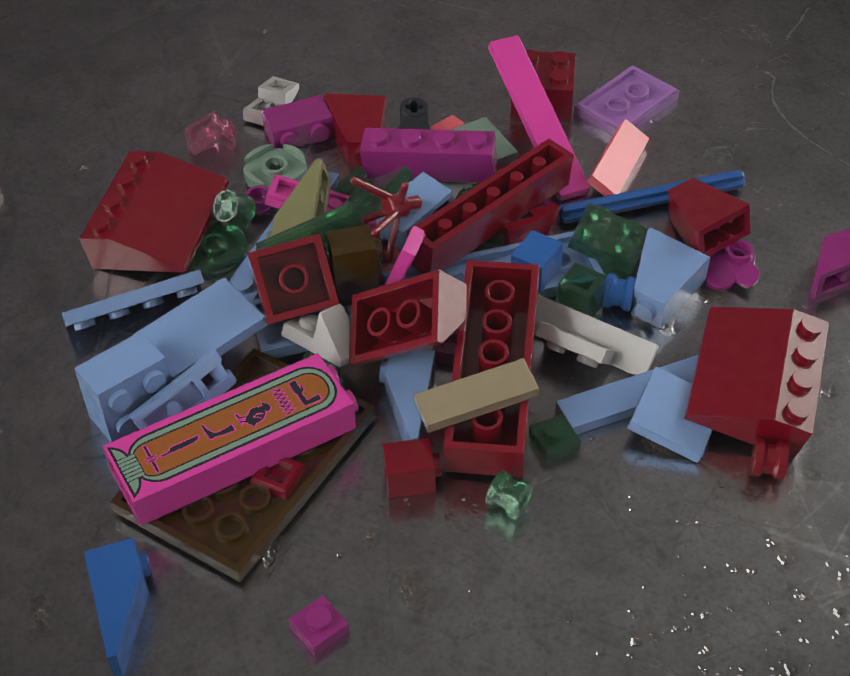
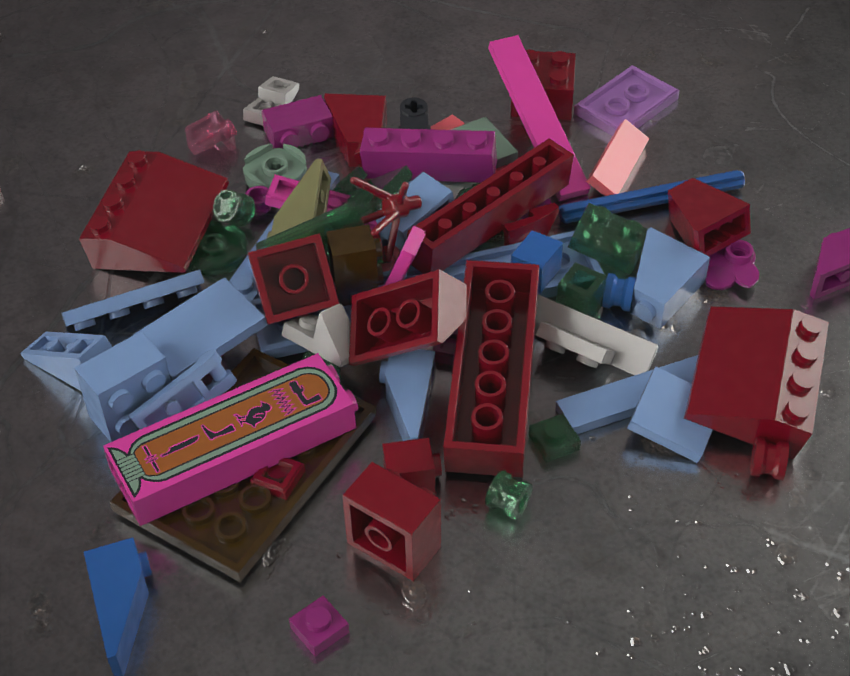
dark tan tile [414,358,539,433] -> none
none -> medium blue slope [20,331,112,391]
none -> dark red brick [342,462,441,582]

